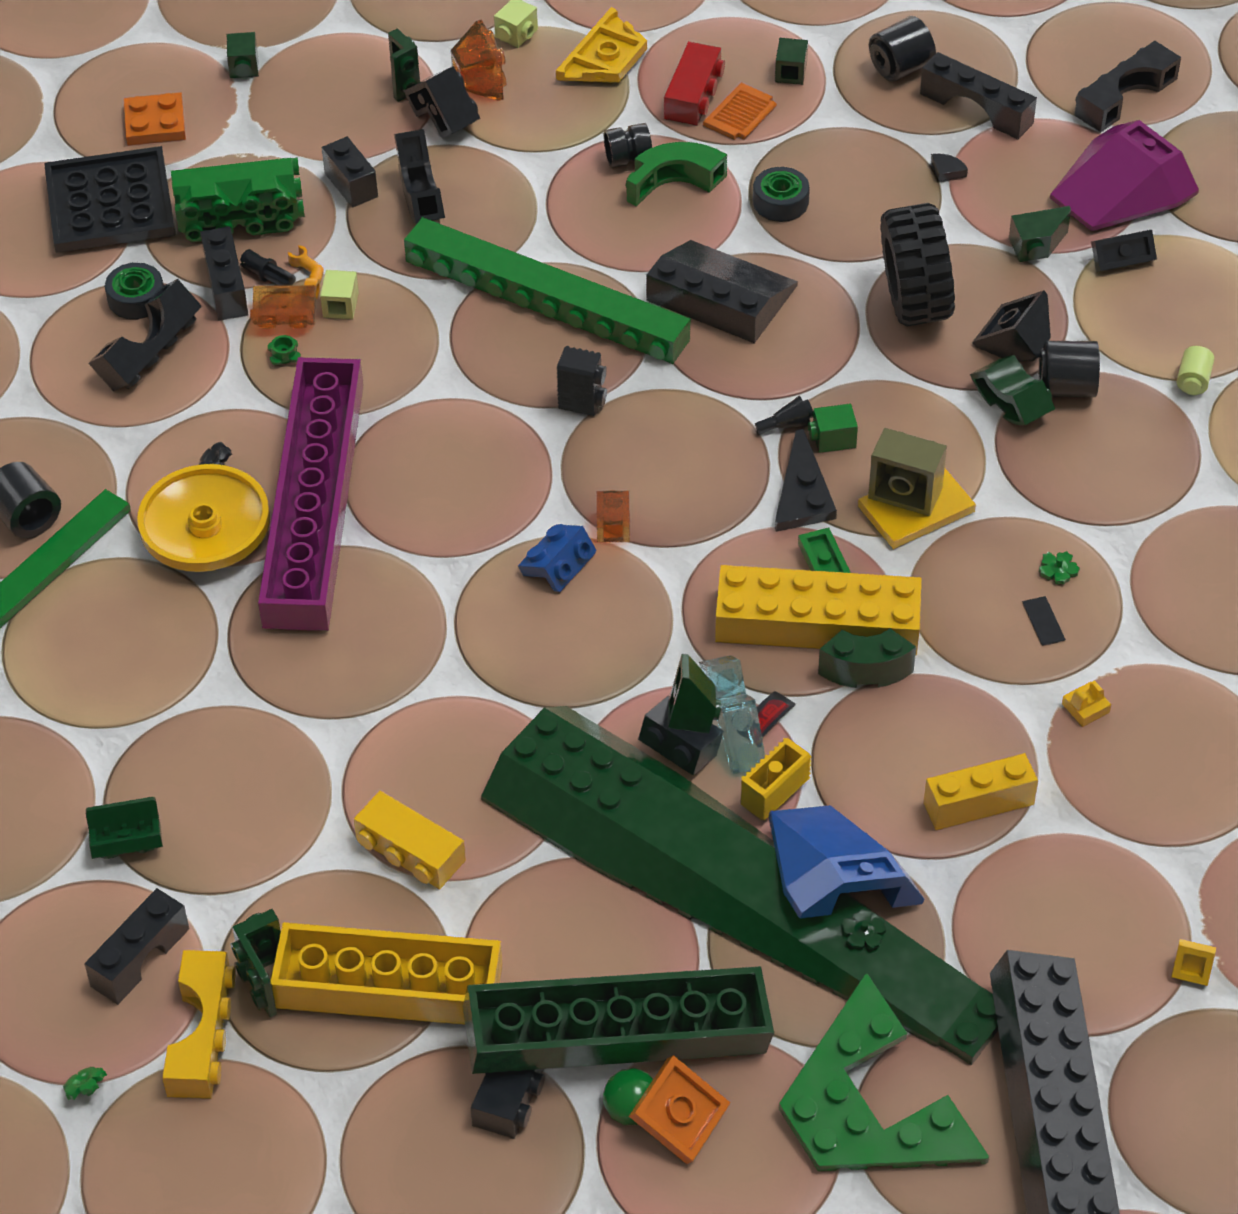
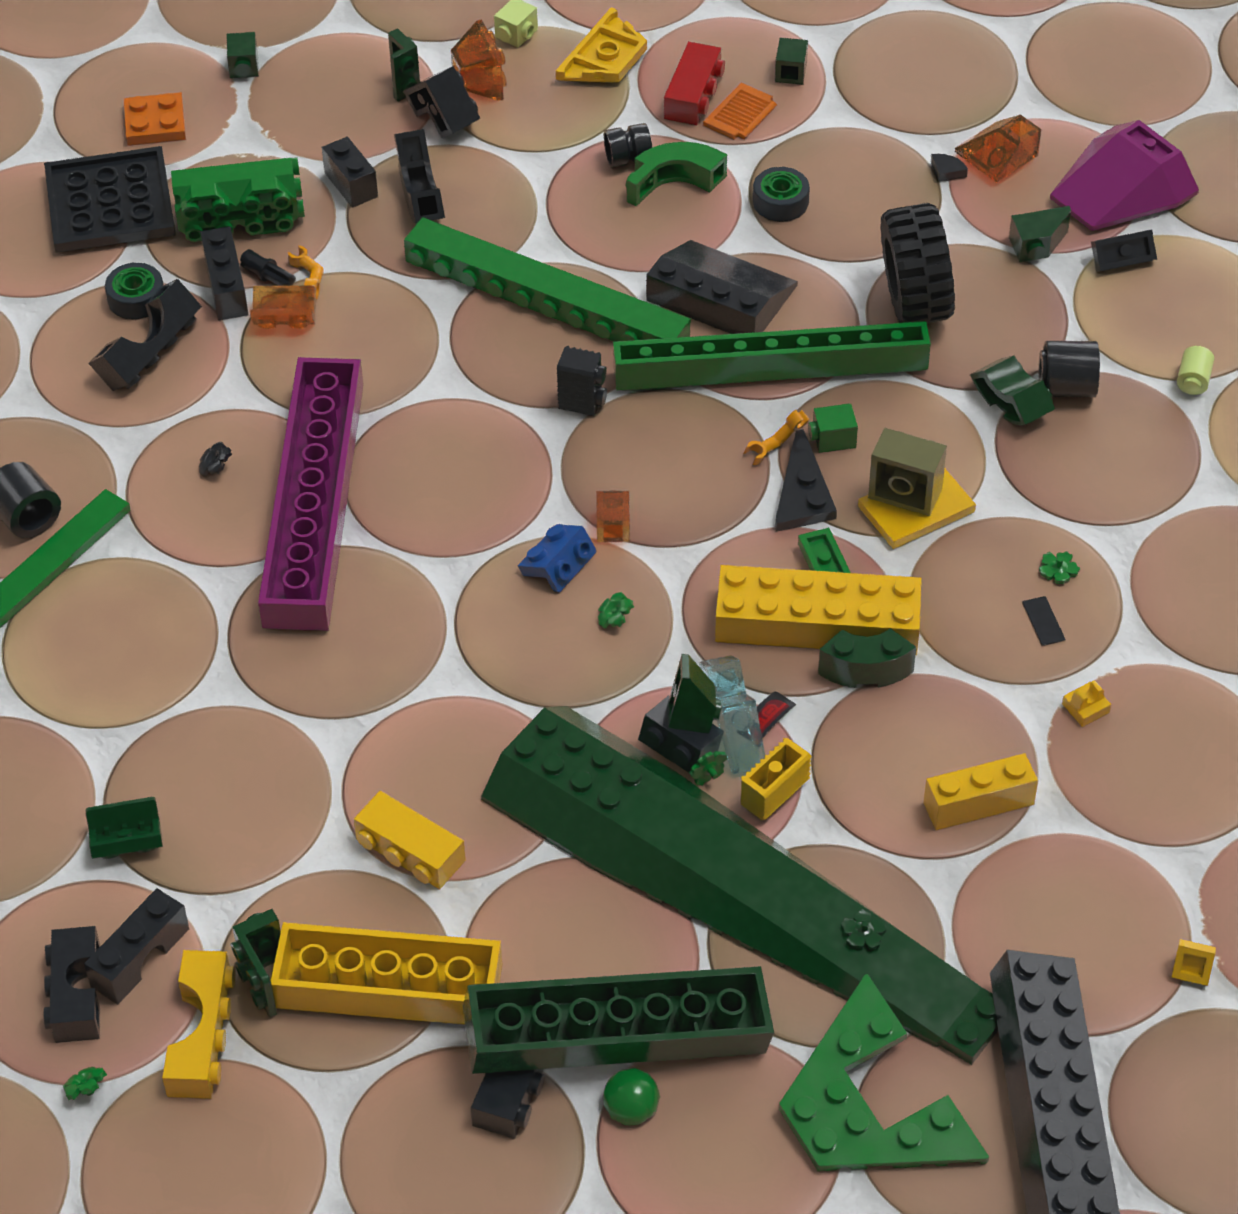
yellow dish [137,464,270,572] -> none
green plate [268,335,301,365] -> none
yellowish green brick [320,270,359,319] -> none
orange plate [629,1055,731,1164] -> none
black cone [755,396,813,435] -> none
blue wedge [768,805,925,918] -> none
black piece [868,16,936,82] -> none
black arch [920,52,1037,140] -> none
black slope [972,290,1051,362] -> none
black arch [1074,41,1181,133] -> none
none -> black arch [44,926,101,1043]
none -> green plant [598,592,634,629]
none -> green brick [613,321,931,391]
none -> green plant [689,751,728,786]
none -> light orange arm [743,410,810,465]
none -> clear orange slope [955,114,1042,183]

